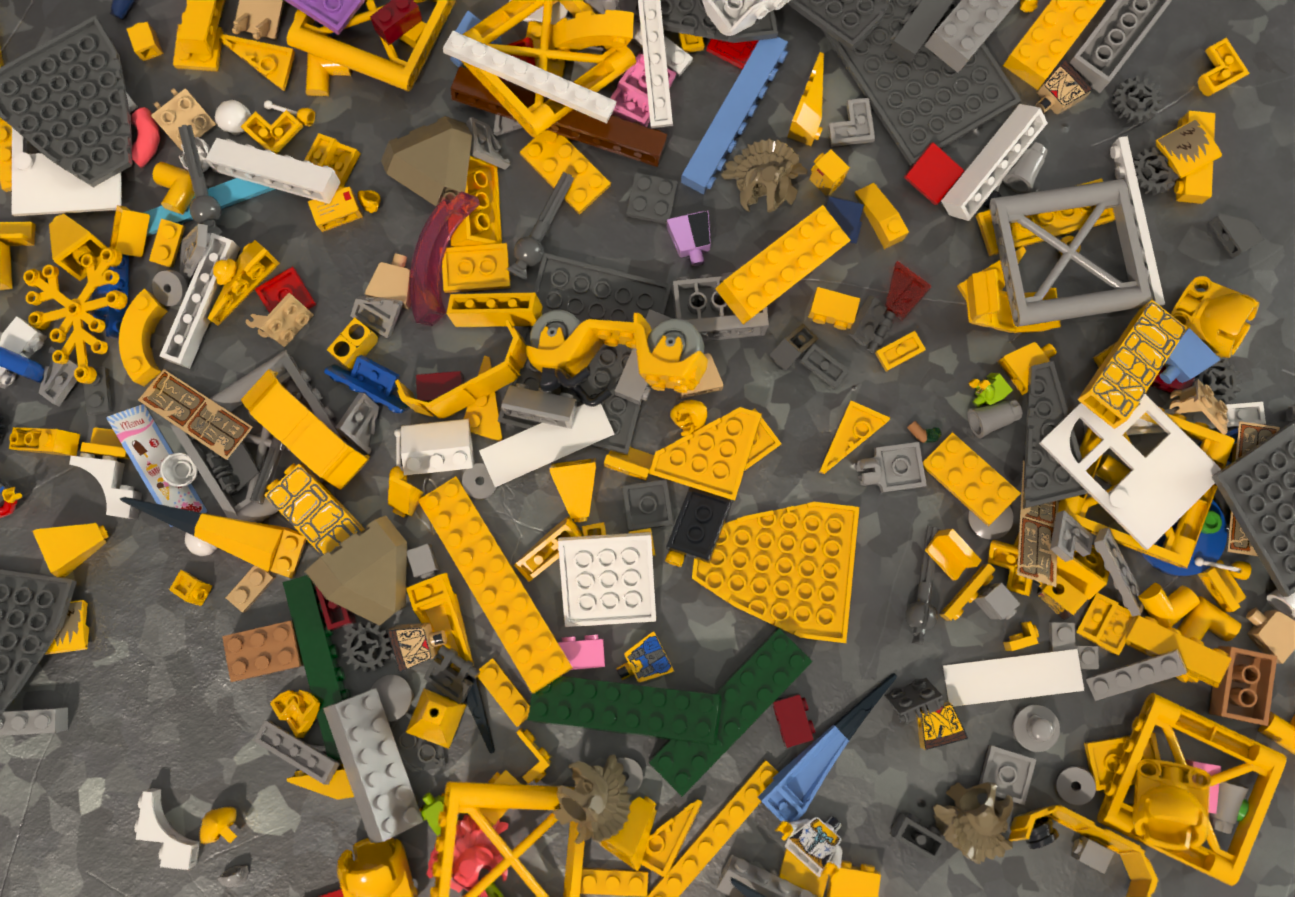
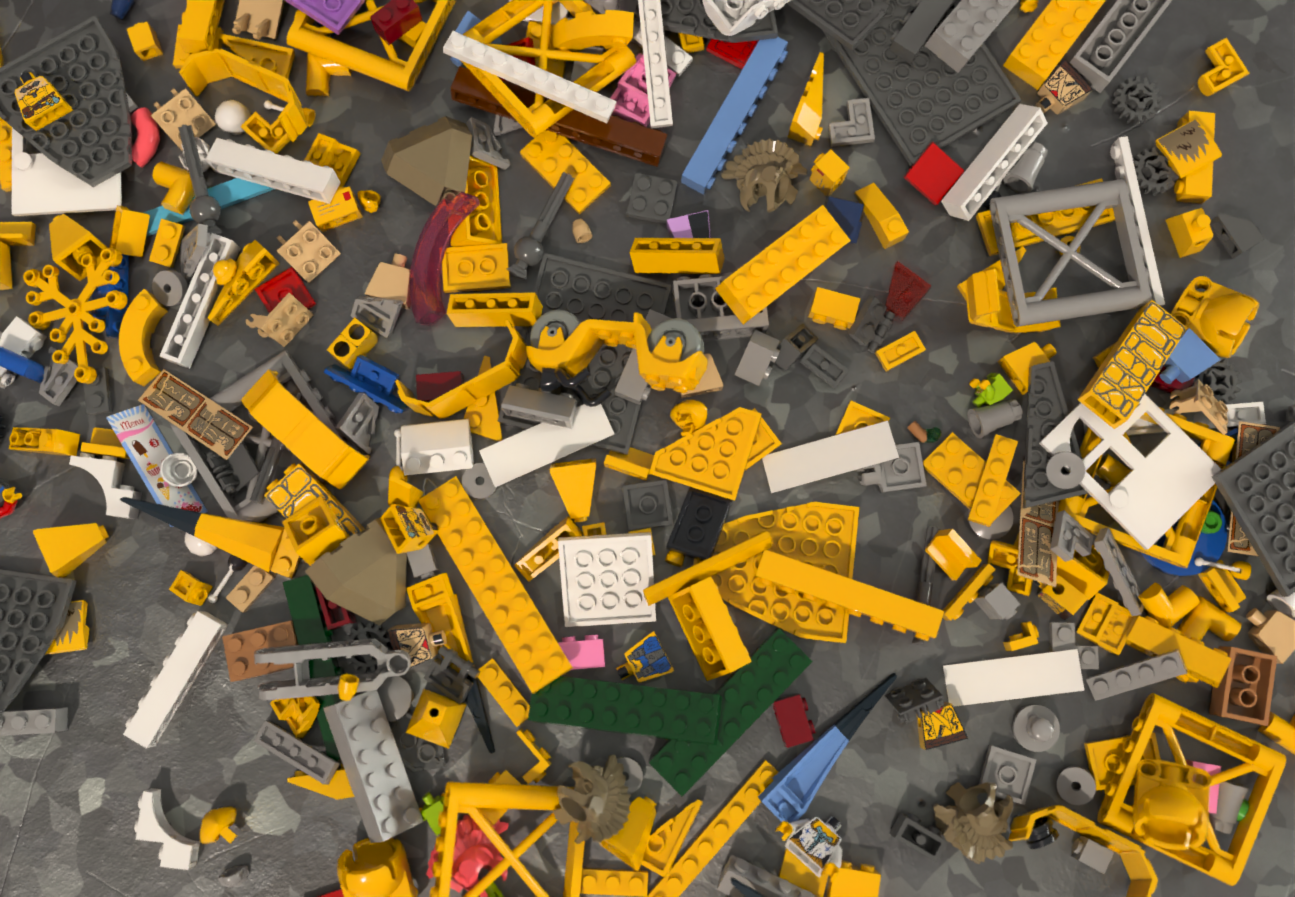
none -> torso [14,72,73,131]
none -> white brick [123,611,228,748]
none -> yellow windscreen [179,48,307,142]
none -> hinge [208,554,248,603]
none -> light grey piece [254,638,412,700]
none -> tan plate [276,220,341,283]
none -> yellow slope [282,496,349,566]
none -> yellow hose [338,674,359,701]
none -> yellow torso [380,504,438,554]
none -> tan hose [572,219,593,243]
none -> yellow brick [629,238,725,274]
none -> yellow tile [643,531,772,606]
none -> yellow brick [668,577,752,681]
none -> light grey brick [735,330,780,386]
none -> yellow brick [756,549,944,641]
none -> white sticker [762,421,899,493]
none -> yellow plate [967,434,1018,527]
none -> light grey piece [1046,451,1085,489]
none -> yellow torso [1165,208,1213,258]

